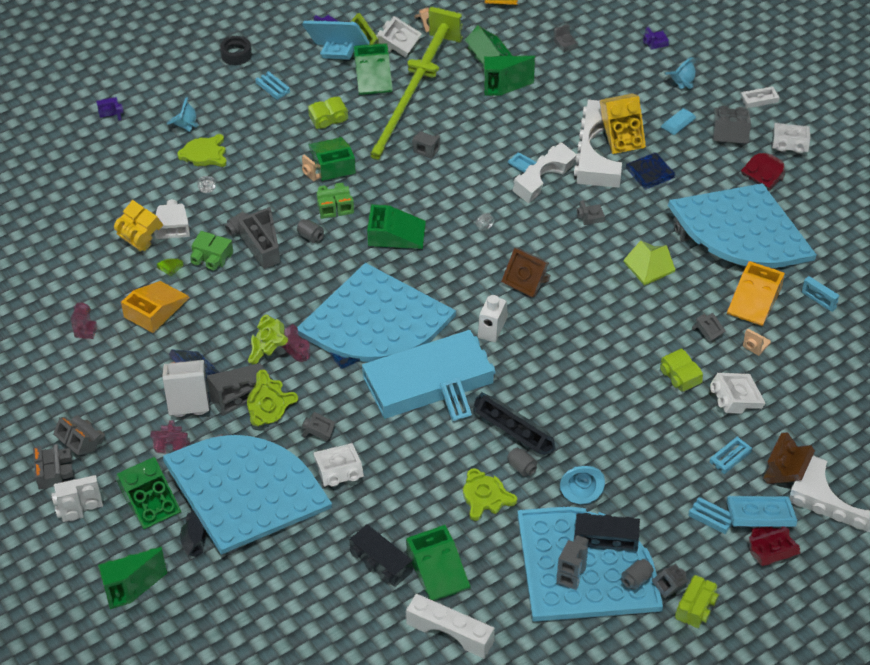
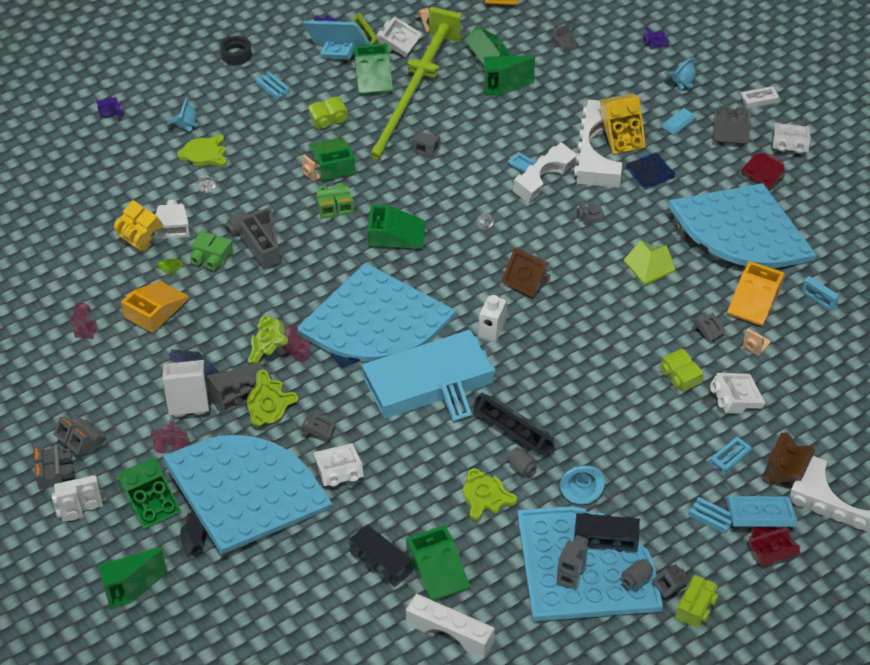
dark grey brick [297,219,324,243] -> none

